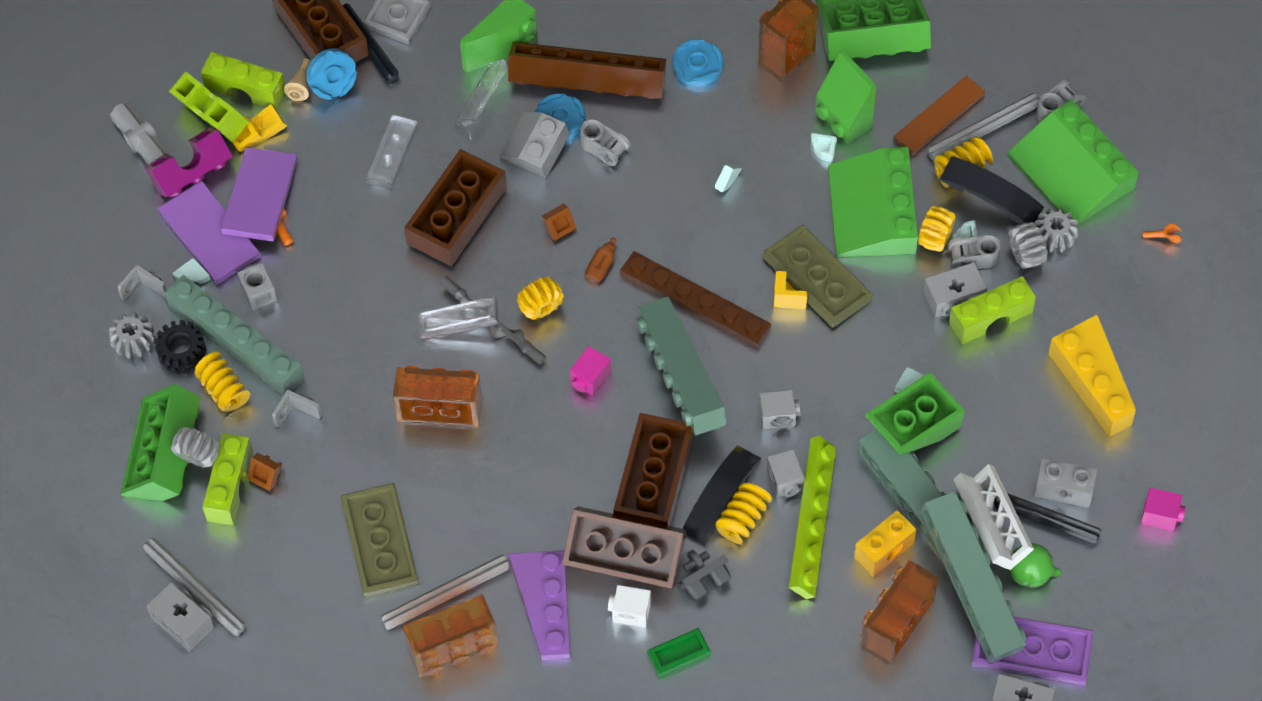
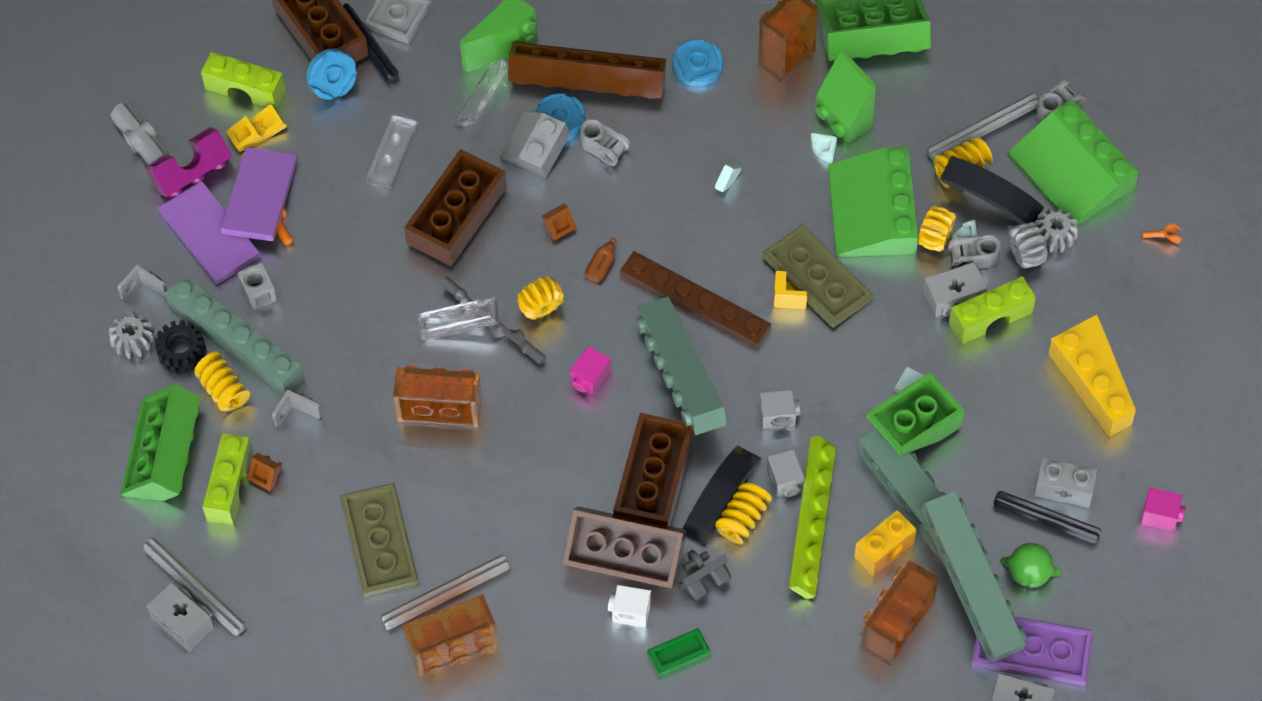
lime arch [169,71,249,143] -> none
light grey gear [170,427,220,468] -> none
light aqua tile [172,258,211,285] -> none
tan cone [284,58,311,101] -> none
medium lavender wing [508,550,570,660] -> none
dark orange tile [893,75,985,157] -> none
white fence [953,464,1034,570] -> none

